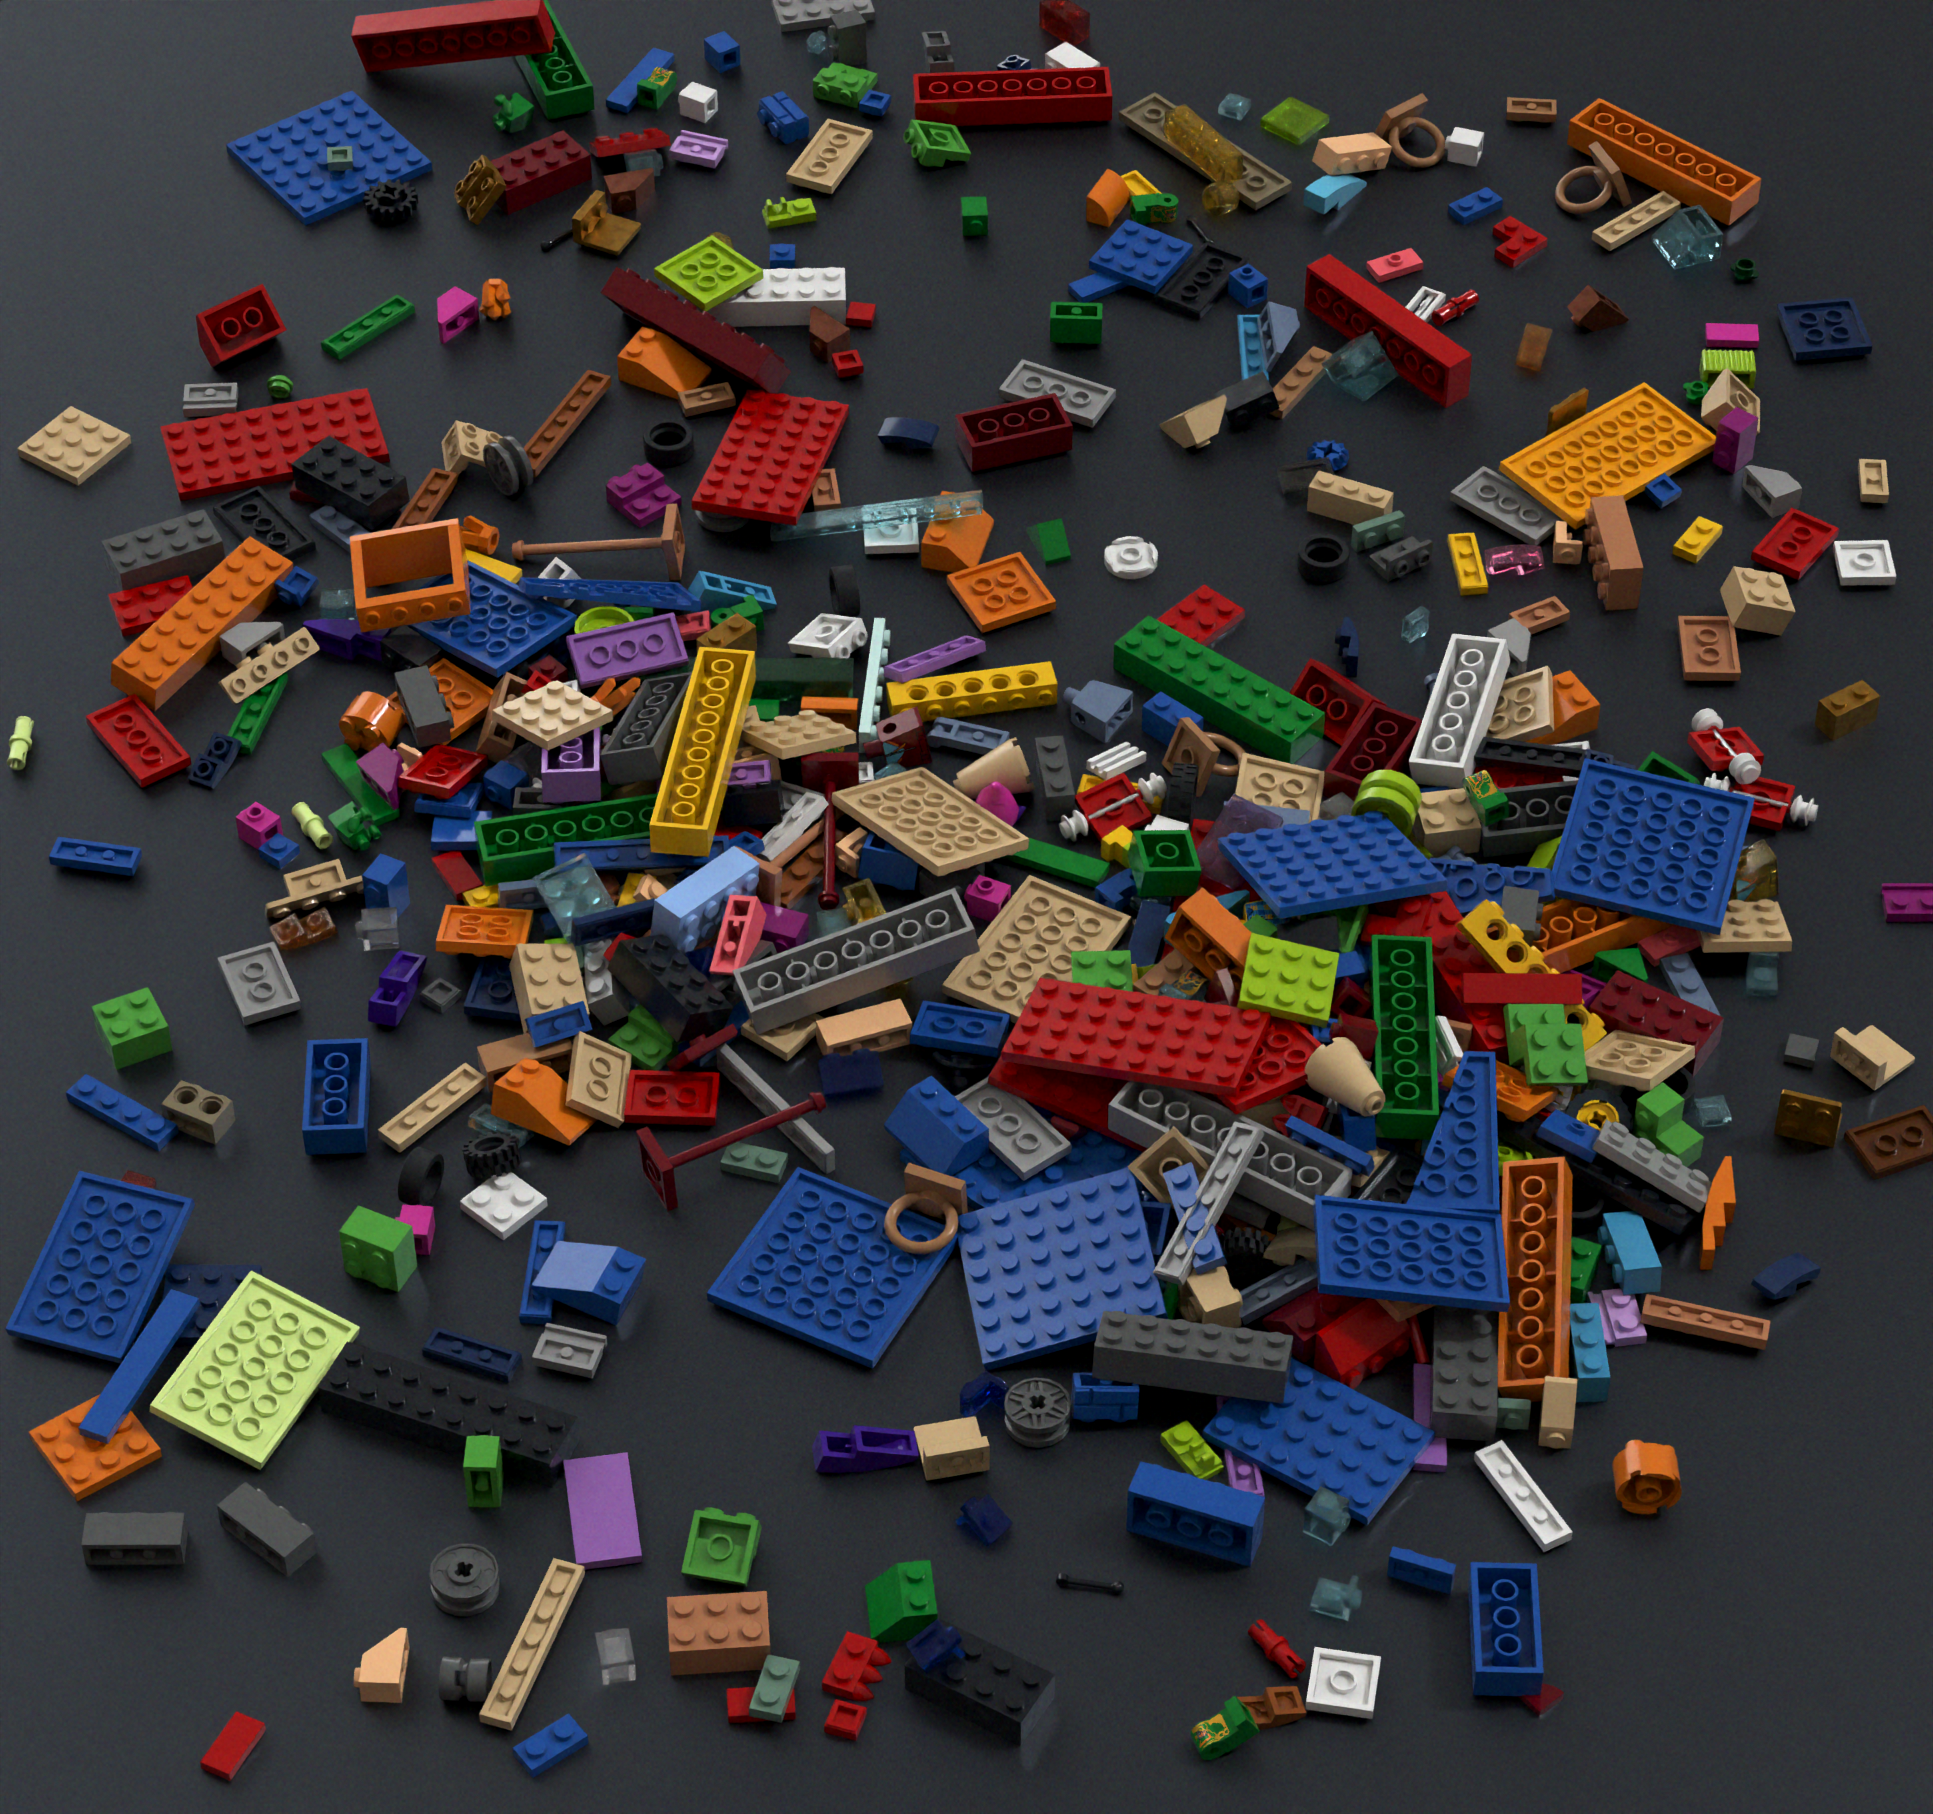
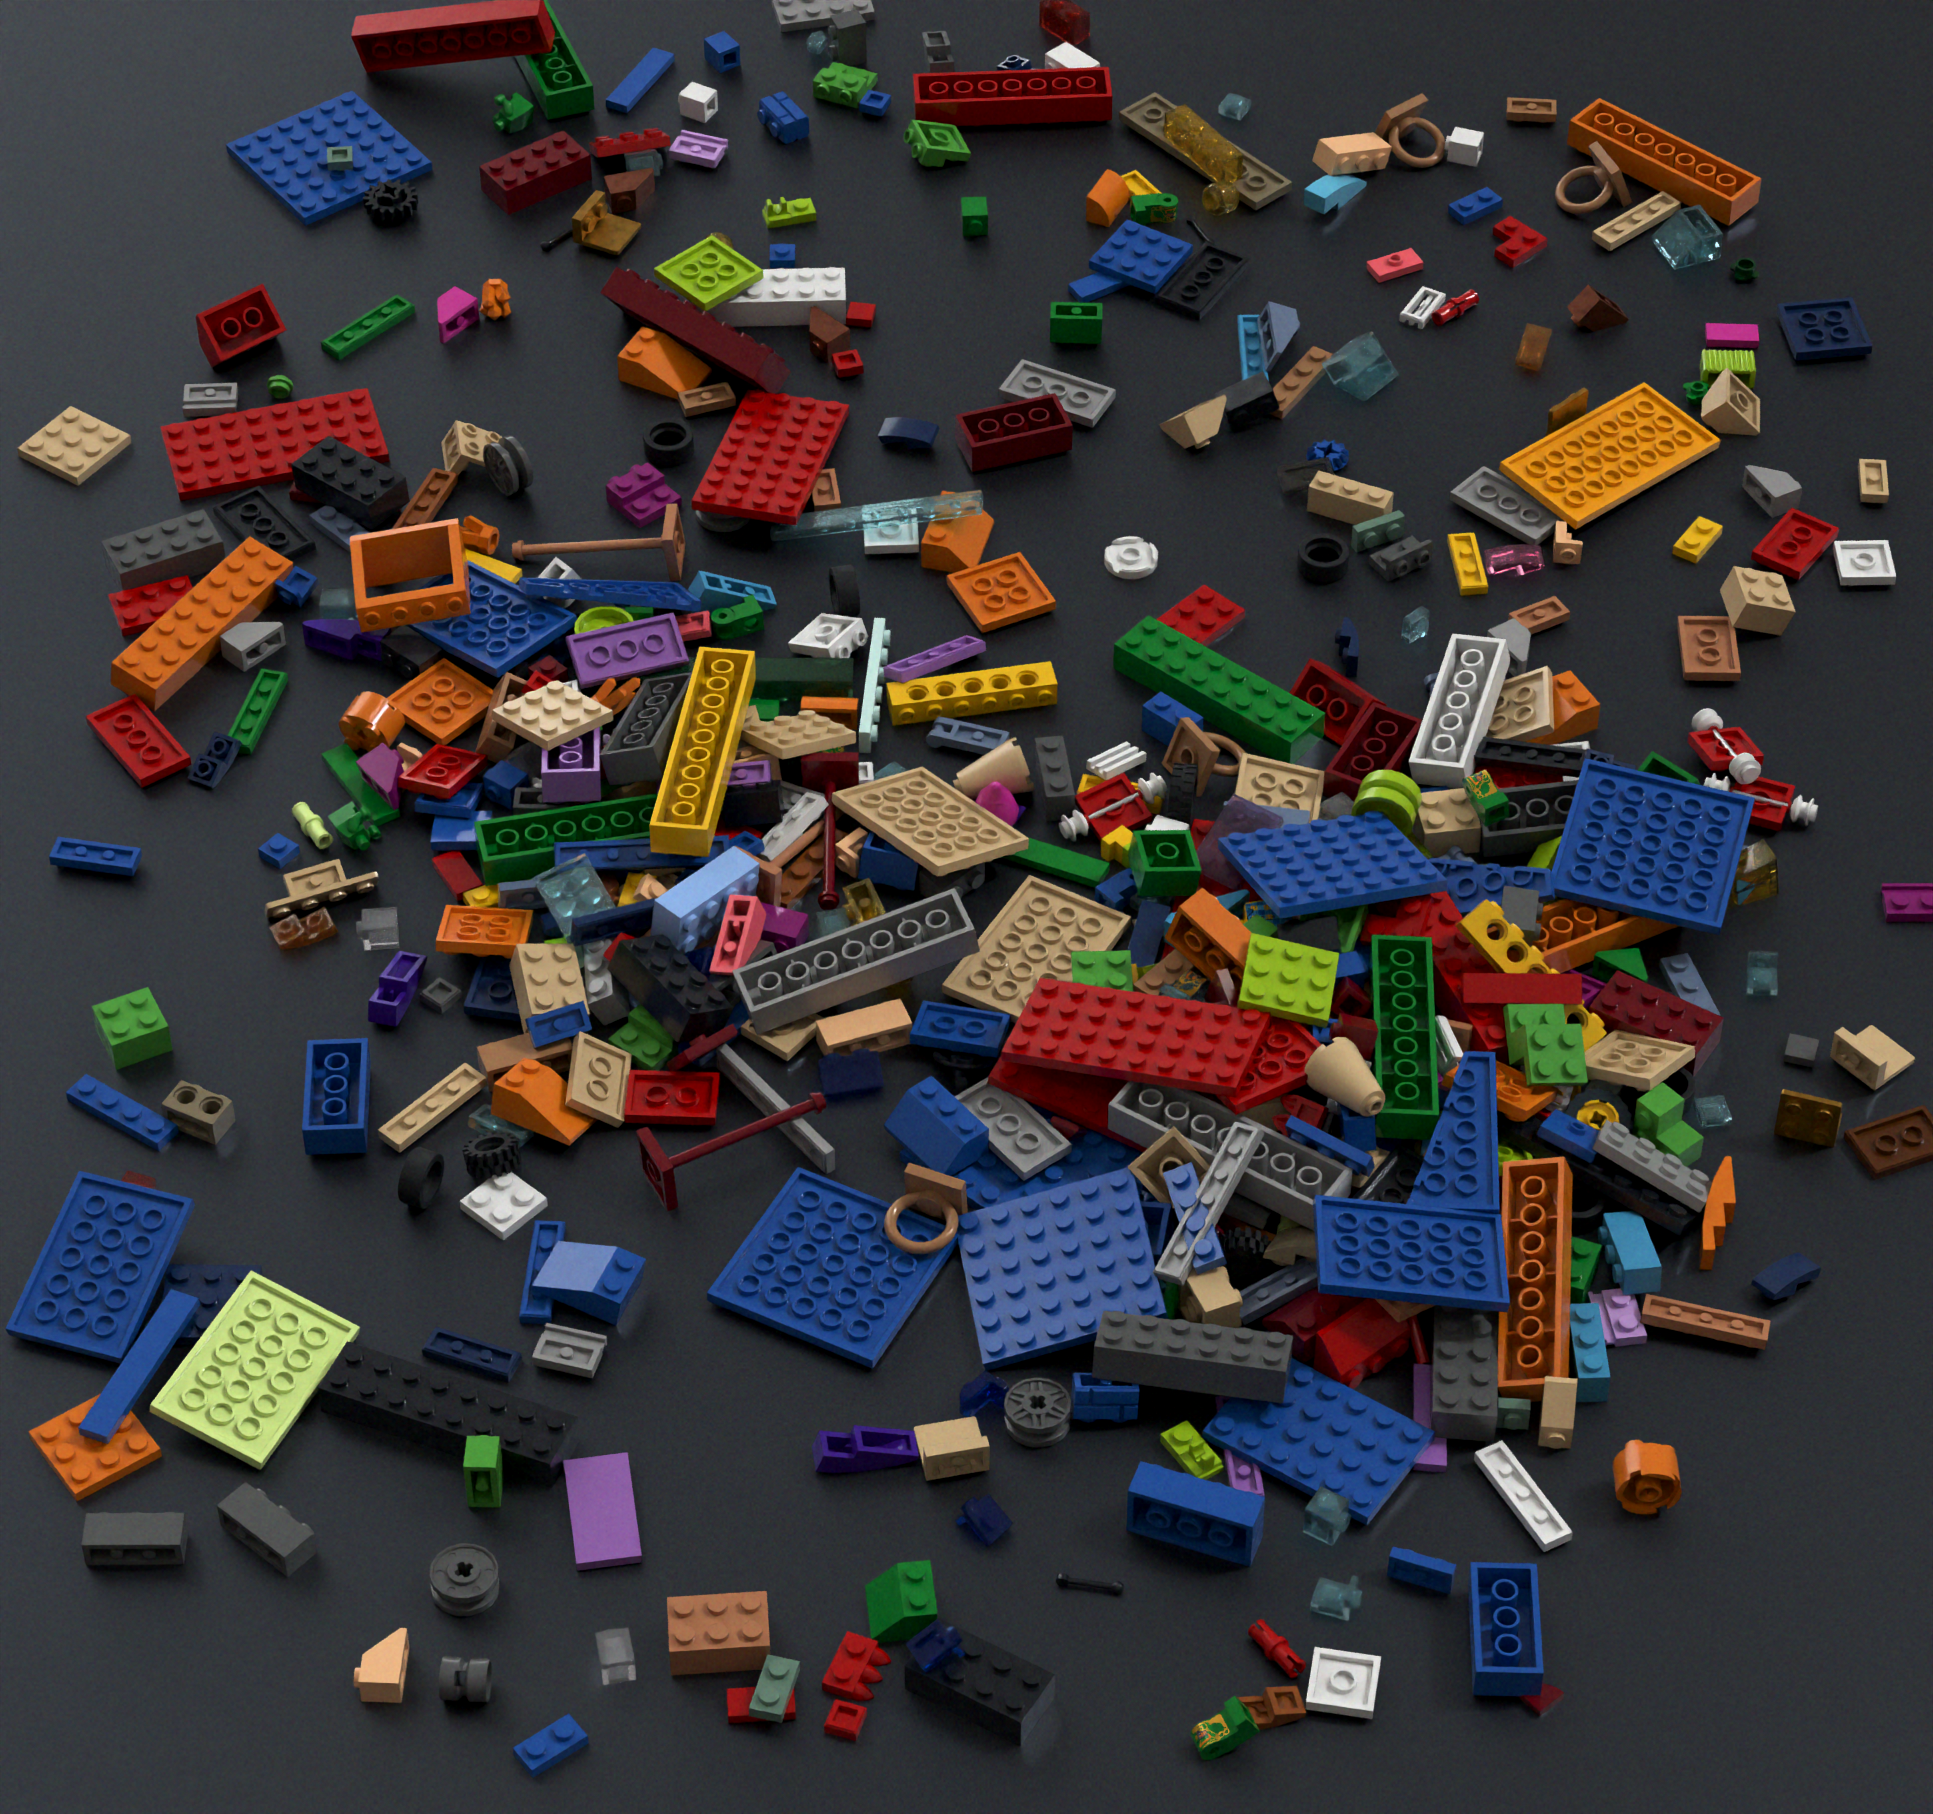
yellowish green pin [7,716,34,770] -> none
red tile [200,1711,266,1781] -> none
light grey plate [218,941,302,1026] -> none
tan bracket [219,627,320,705] -> none
dark pink brick [236,802,283,849] -> none
bright green brick [339,1205,417,1292] -> none
blue brick [362,853,410,926] -> none
dark grey brick [394,665,454,748] -> none
dark pink brick [395,1205,435,1255] -> none
pearl gold slope [454,154,507,225] -> none
tan plate [479,1558,585,1731] -> none
dark orange plate [523,370,611,477] -> none
green leg [637,67,677,110] -> none
bright green plate [681,1507,762,1587] -> none
pearl gold brick [696,613,757,653] -> none
sand green plate [720,1142,788,1183] -> none
tan plate [786,119,873,194] -> none
dark red torso [863,706,932,769] -> none
dark pink brick [964,875,1011,922] -> none
green slope [1027,518,1071,565] -> none
sand blue torso [1062,680,1133,743] -> none
blue brick [1228,263,1268,309] -> none
clear neon green tile [1260,96,1329,145] -> none
red brick [1304,254,1472,408] -> none
nougat brick [1583,495,1643,610] -> none
coral plate [1637,925,1701,967] -> none
blue plate [1643,473,1682,509] -> none
tan plate [1696,899,1792,953] -> none
magenta brick [1712,407,1759,474] -> none
pearl gold brick [1815,680,1880,741] -> none

